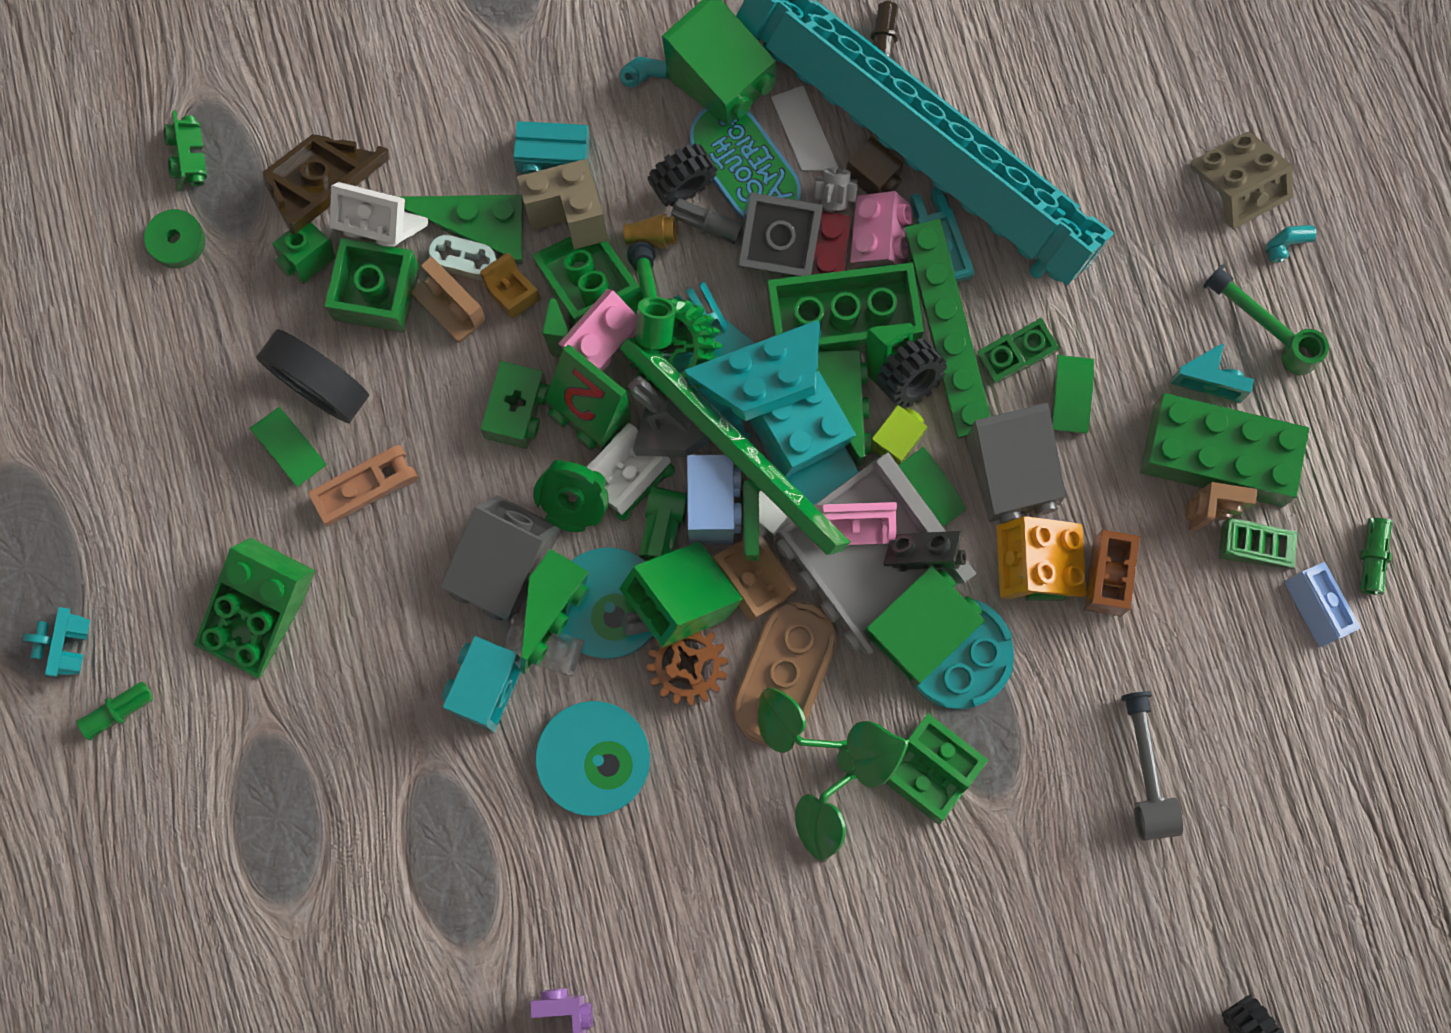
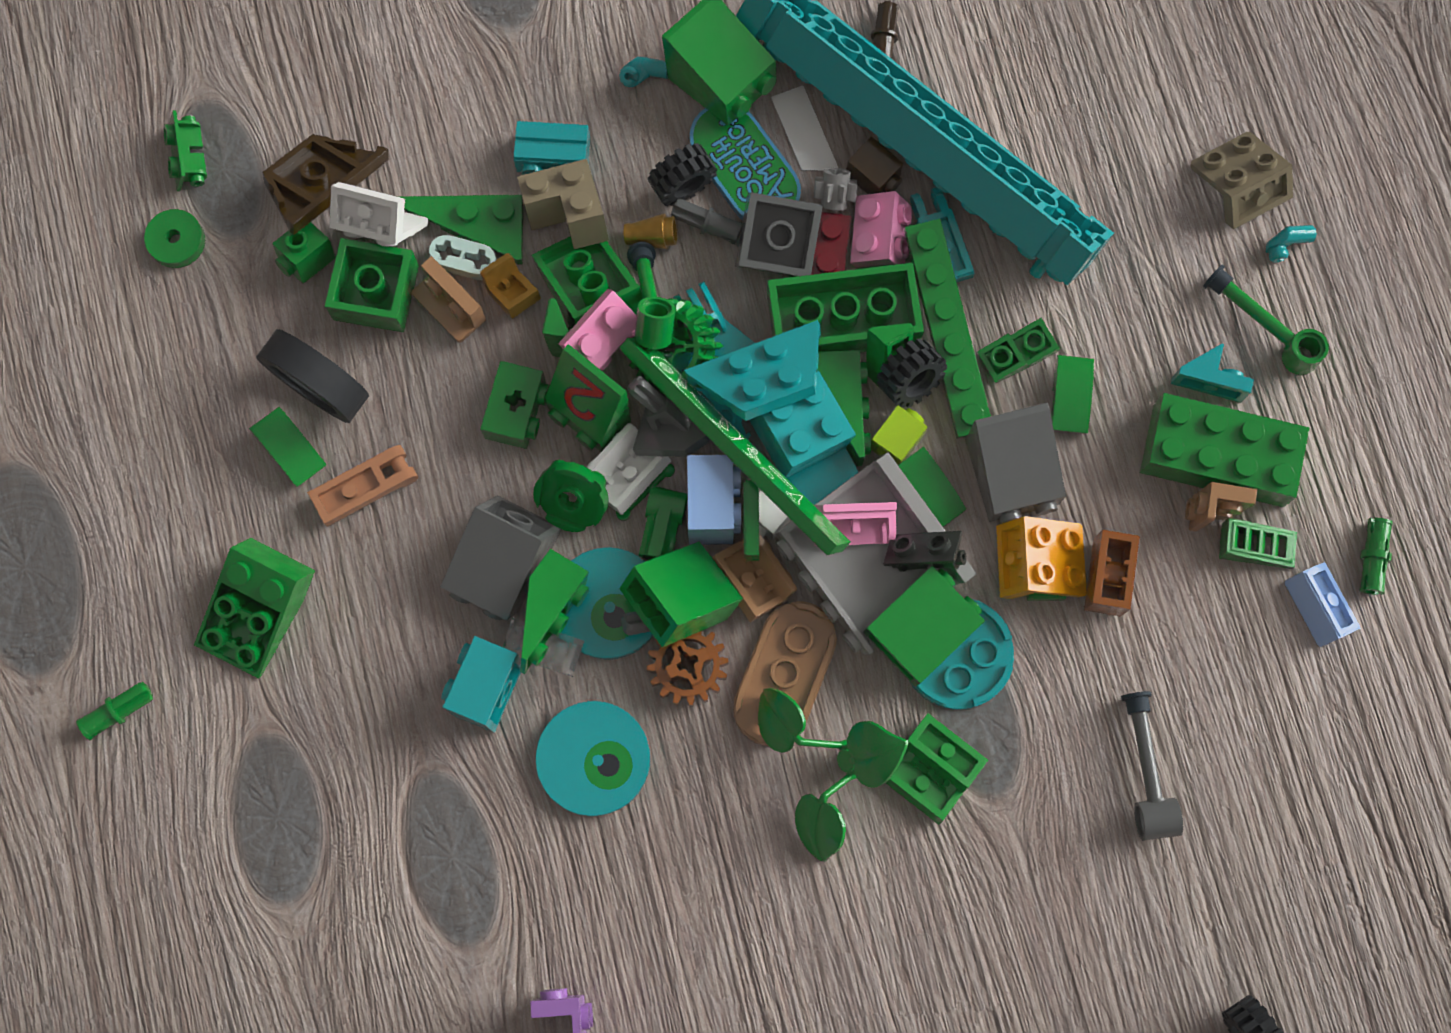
teal hips [22,607,90,679] -> none

